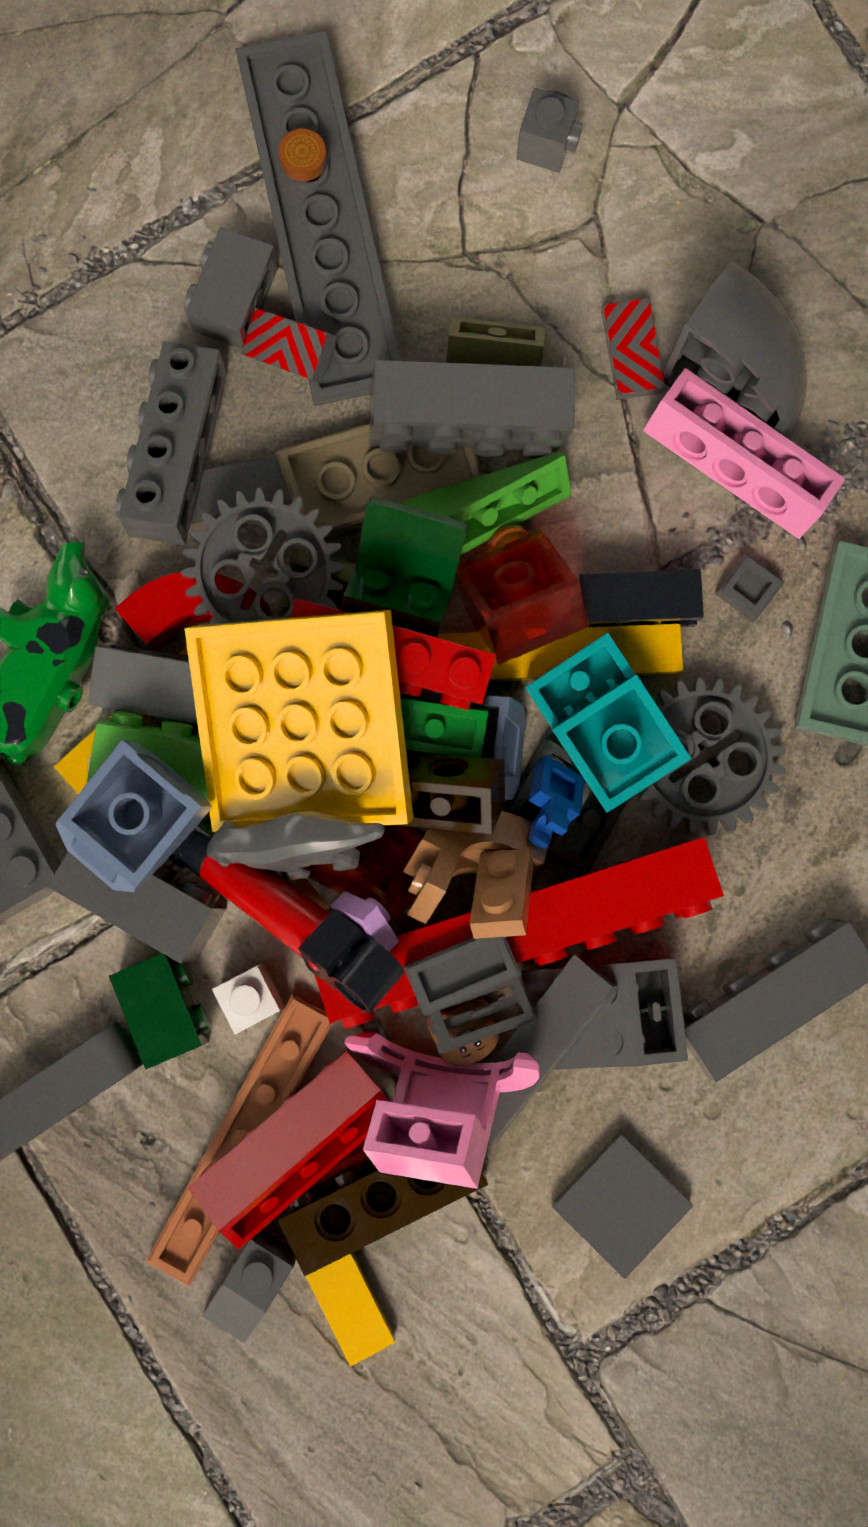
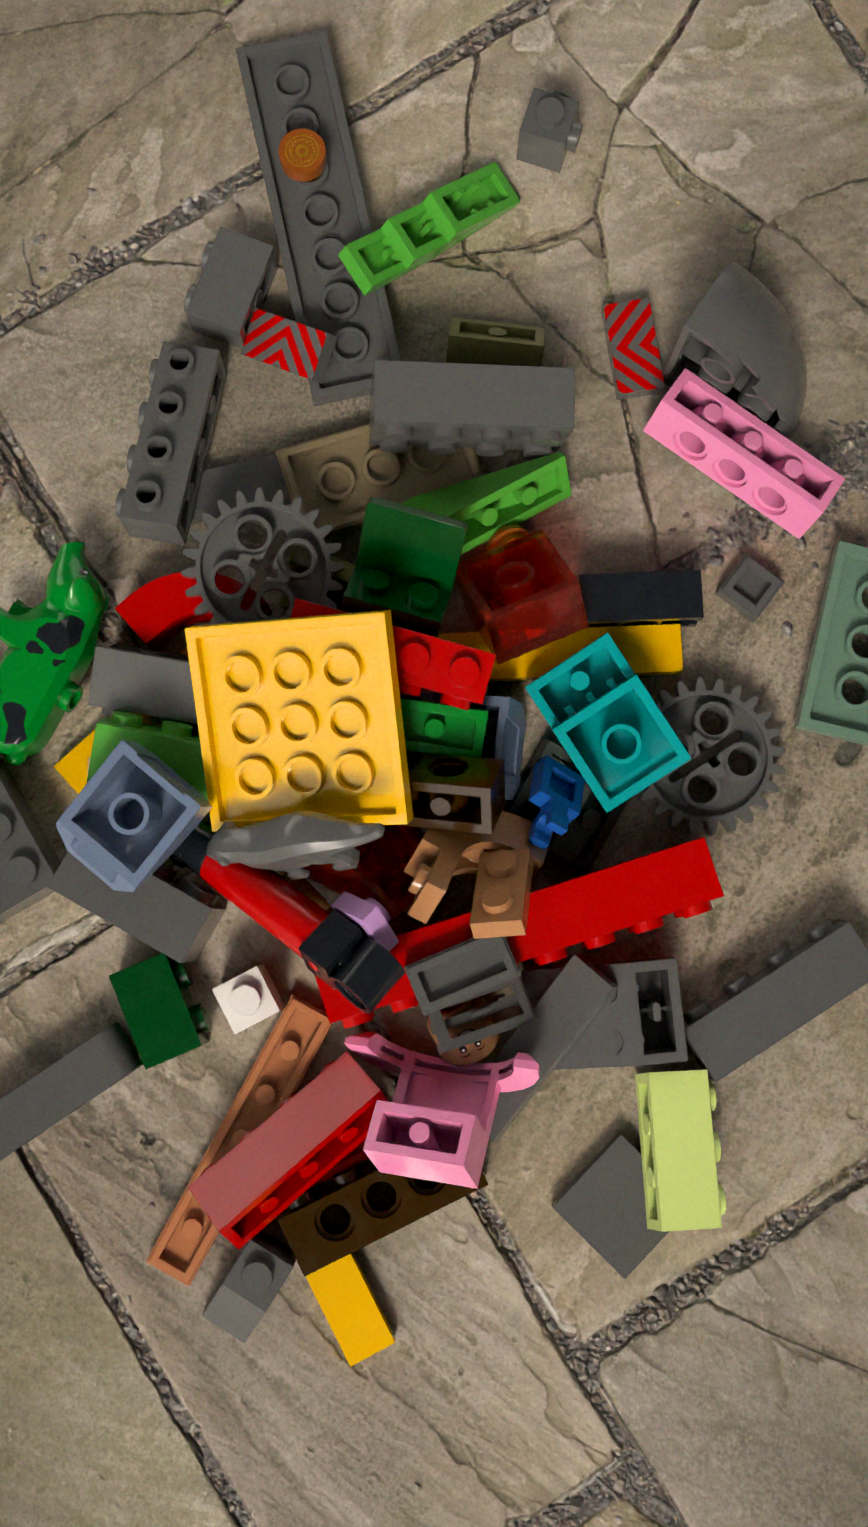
none -> bright green slope [338,162,521,296]
none -> yellowish green brick [635,1070,726,1232]

